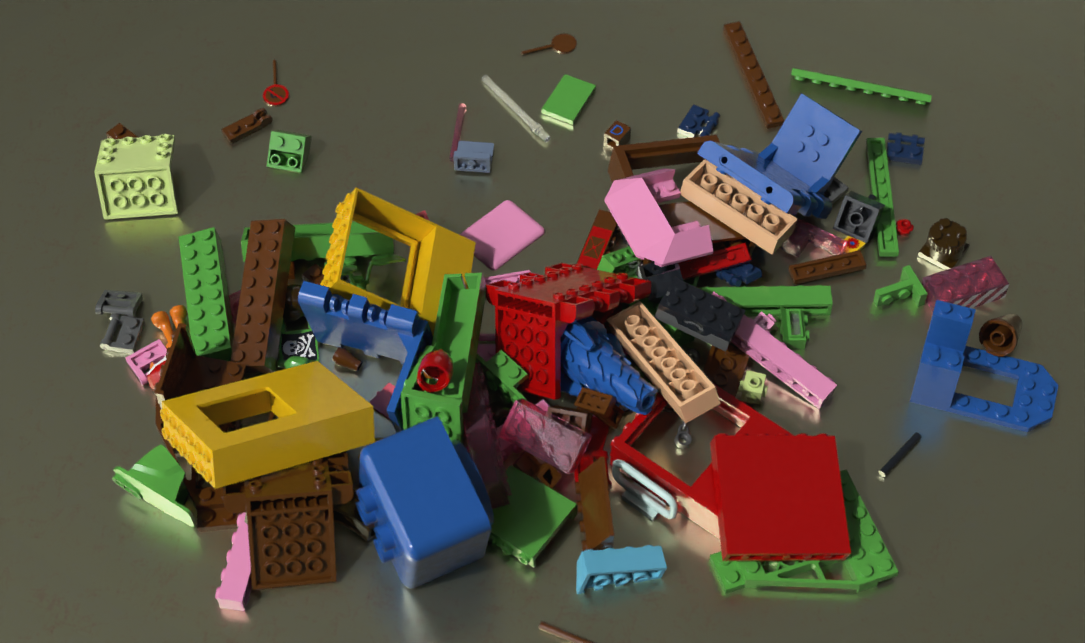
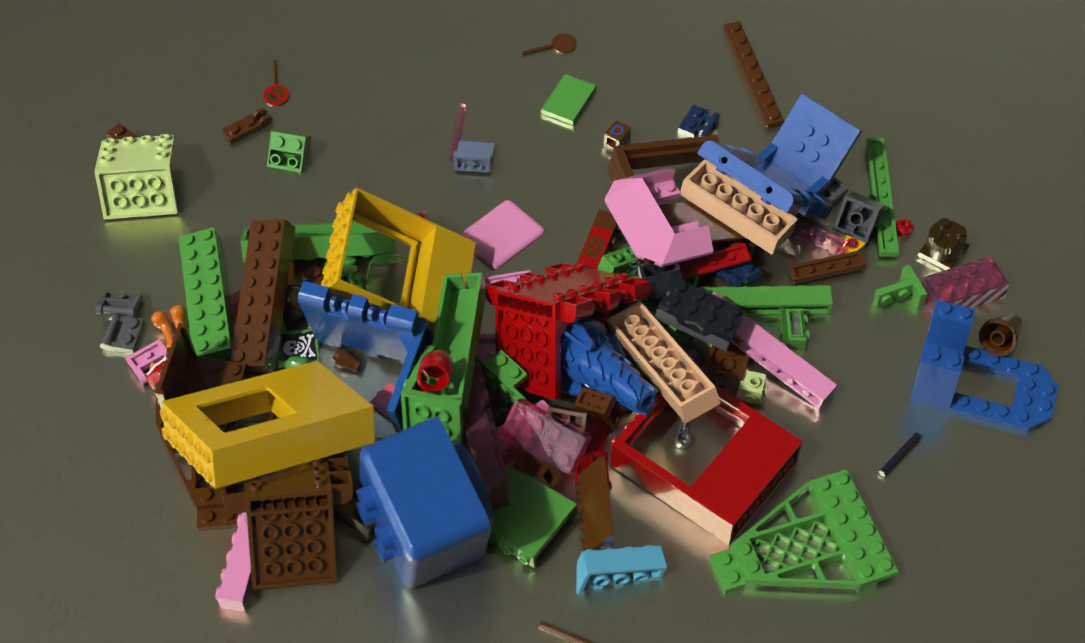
bright green piece [112,444,197,528] -> none
clear bar [482,75,550,142] -> none
light aqua bar [612,459,678,522] -> none
red panel [710,433,851,561] -> none
bright pink bracket [754,311,779,332] -> none
bright green plate [791,68,932,105] -> none
dark blue plate [886,132,925,165] -> none

